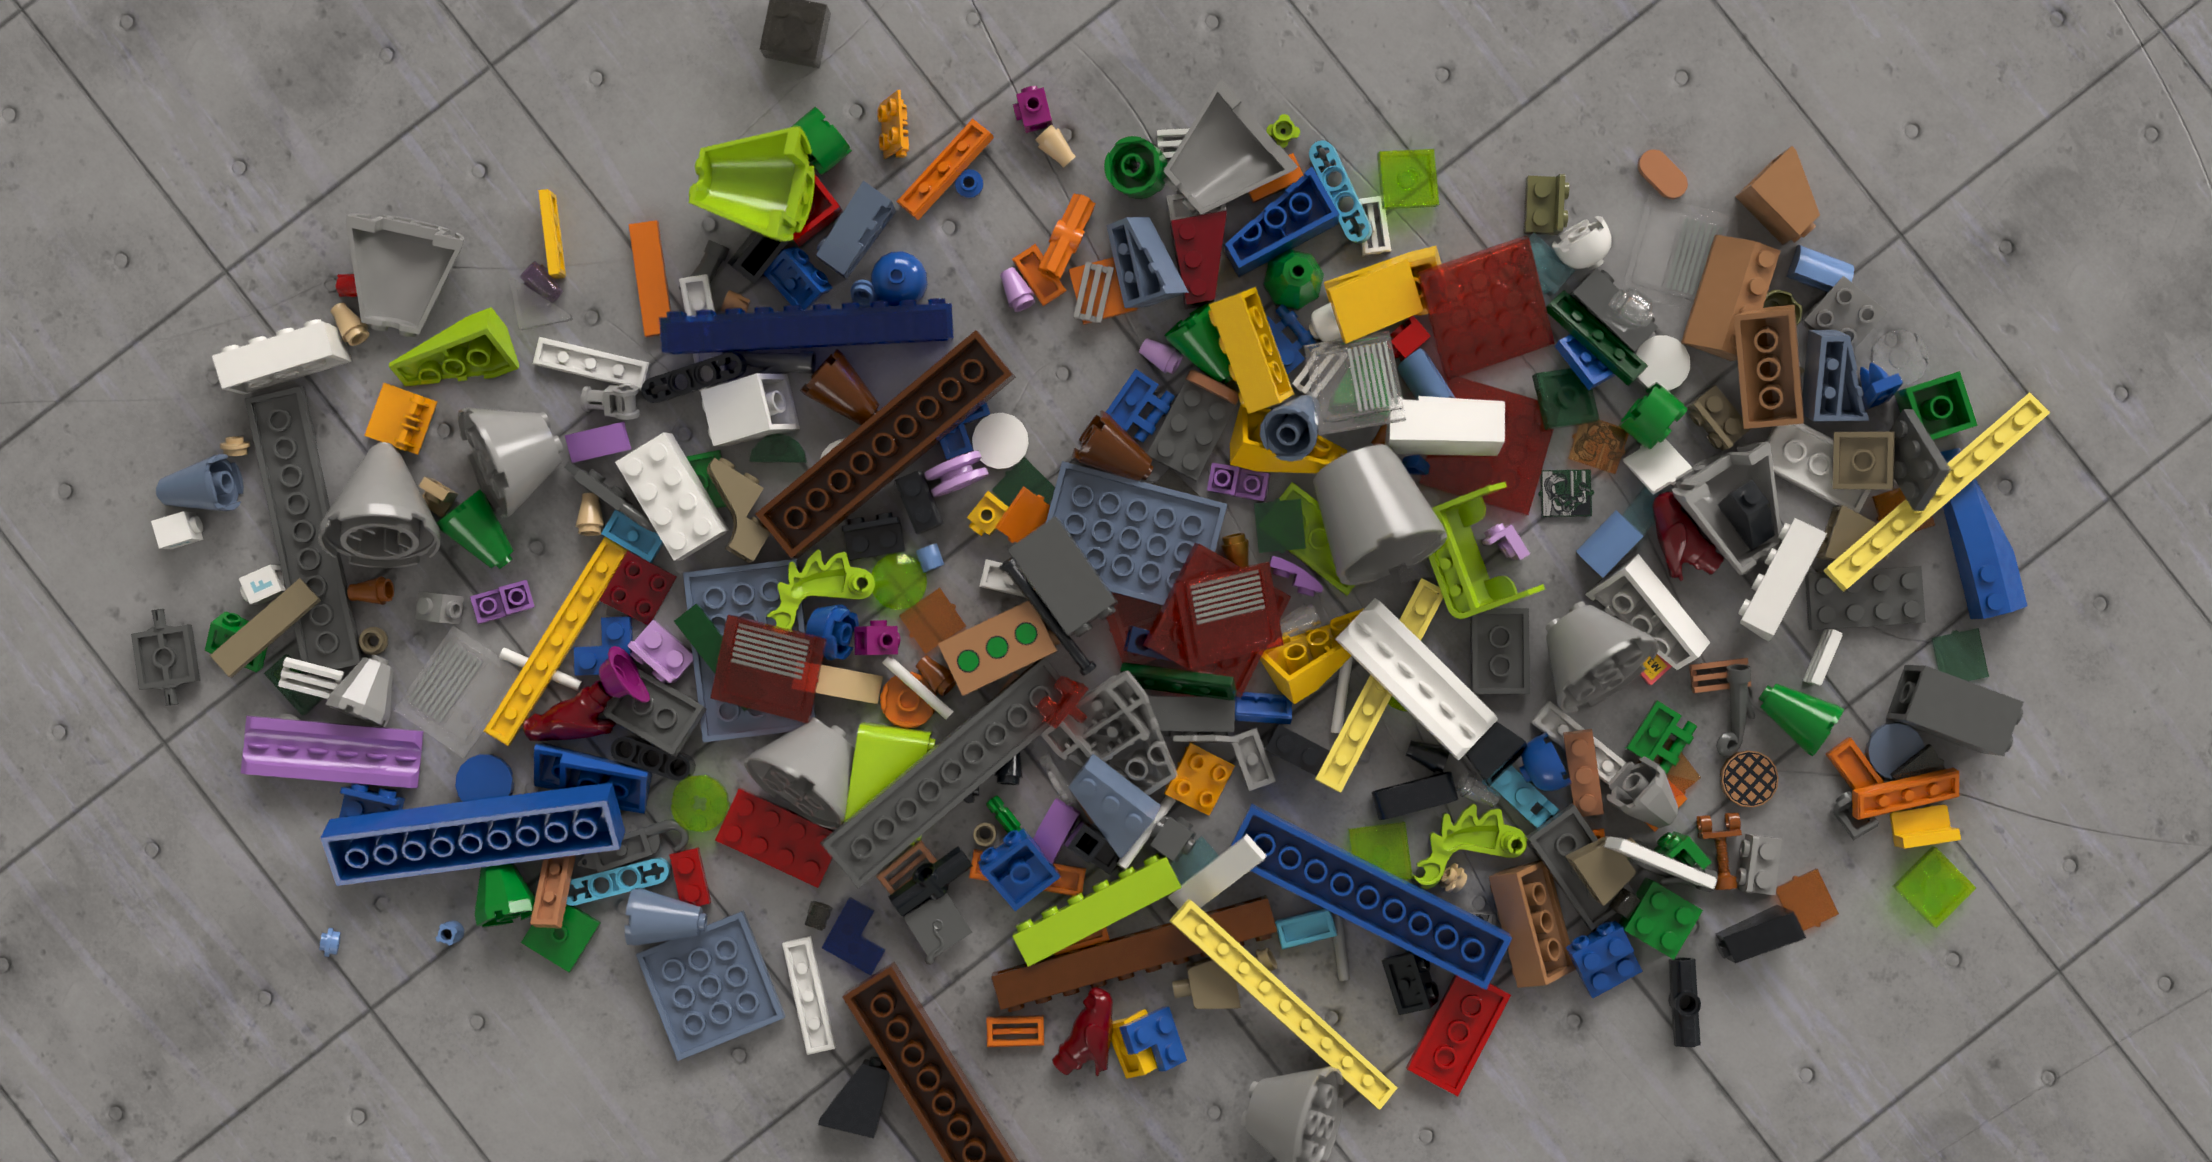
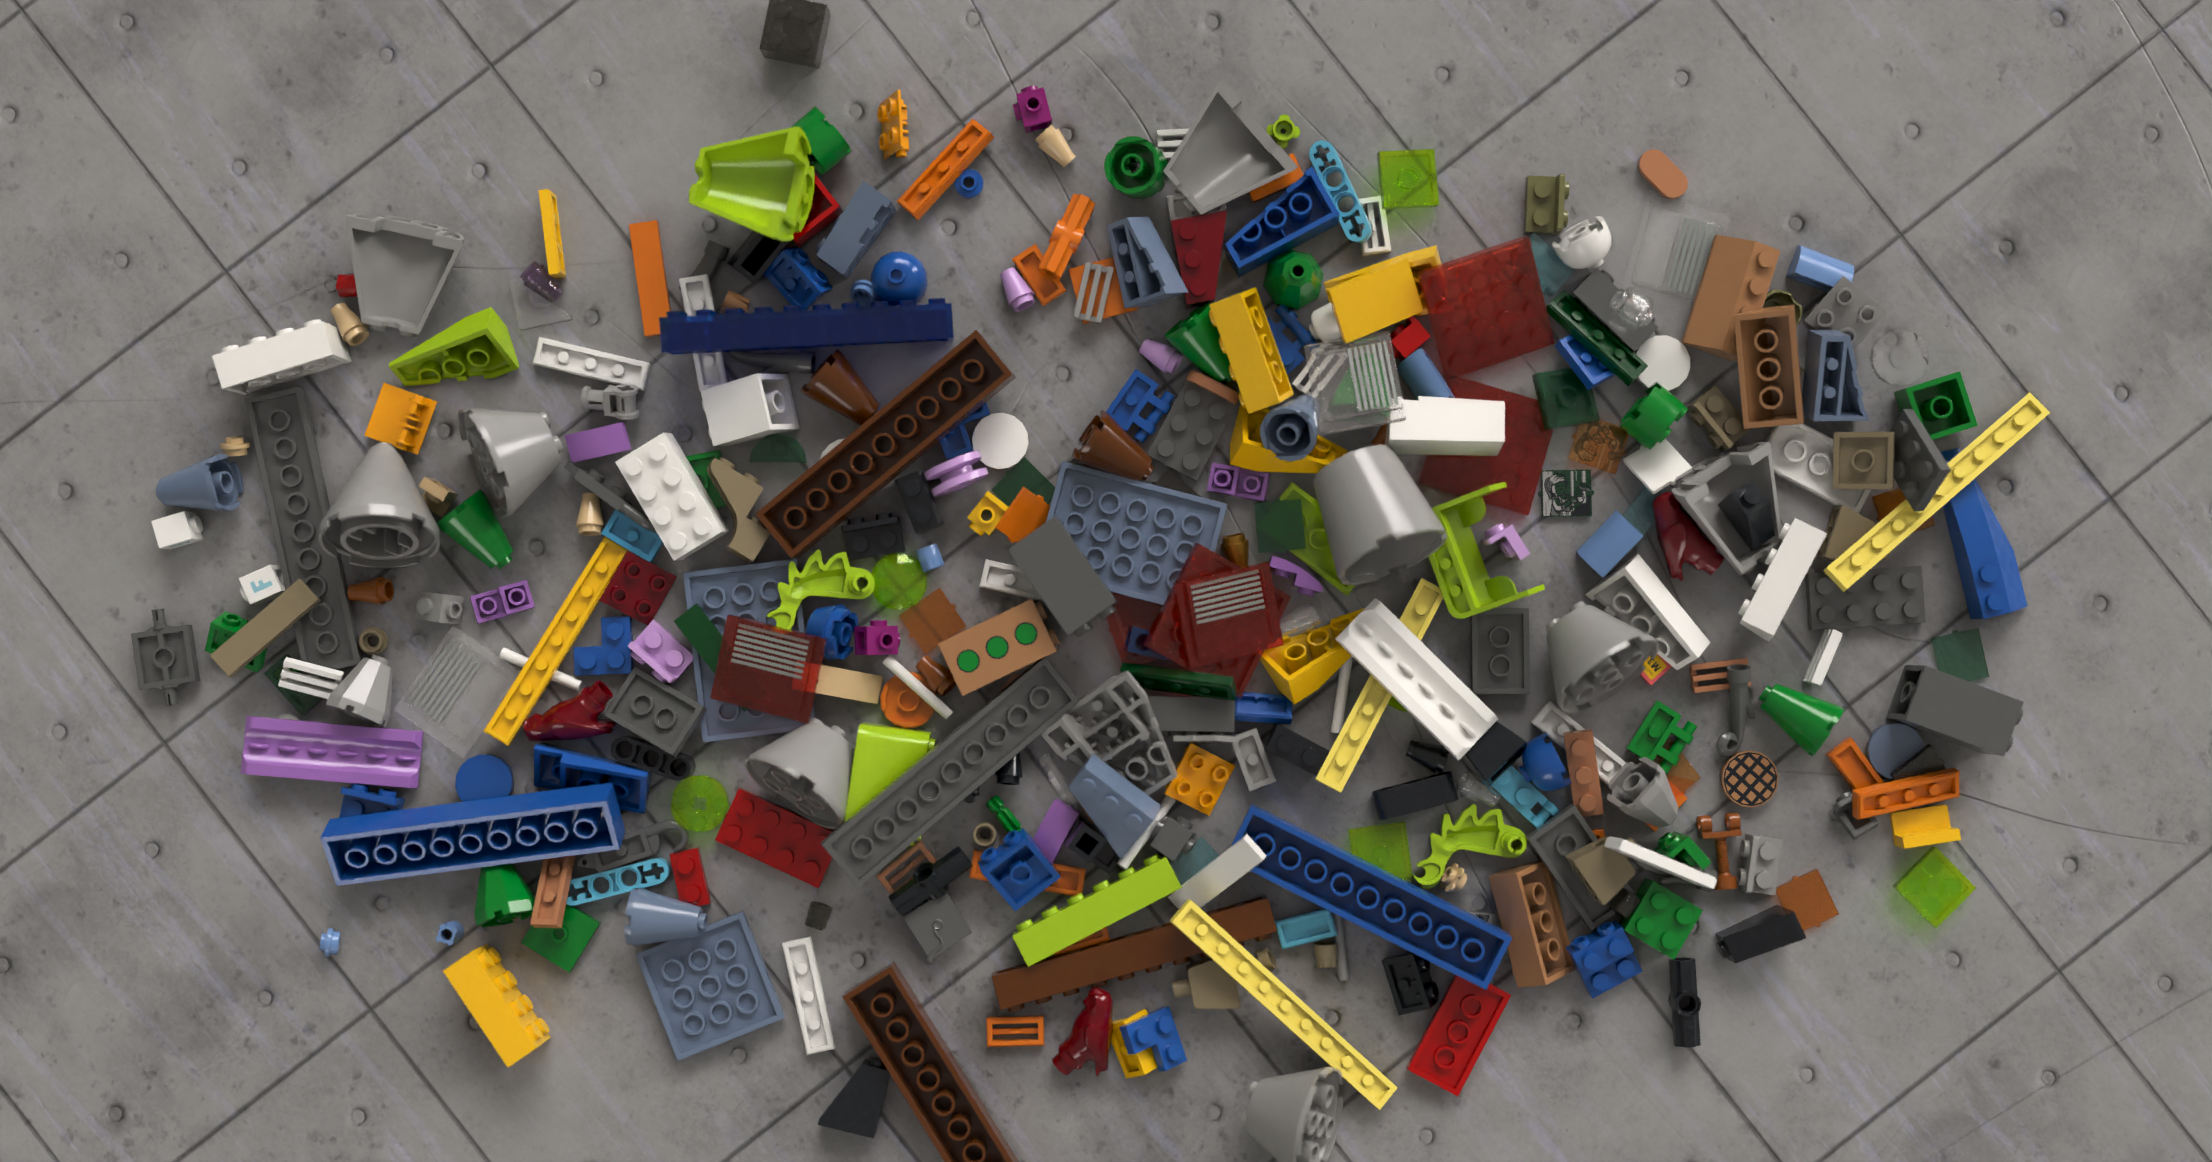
magenta piece [599,646,650,703] -> none
black beam [641,352,747,403] -> none
clear blue tile [822,897,886,975] -> none
black bar [999,557,1096,676] -> none
clear red hips [1036,675,1089,729] -> none
blue tile [1402,455,1430,475] -> none
medium nougat slope [1735,146,1820,245] -> none
blue tile [1860,362,1903,411] -> none
none -> yellow brick [443,944,551,1067]
none -> dark tan hose [1314,941,1337,968]

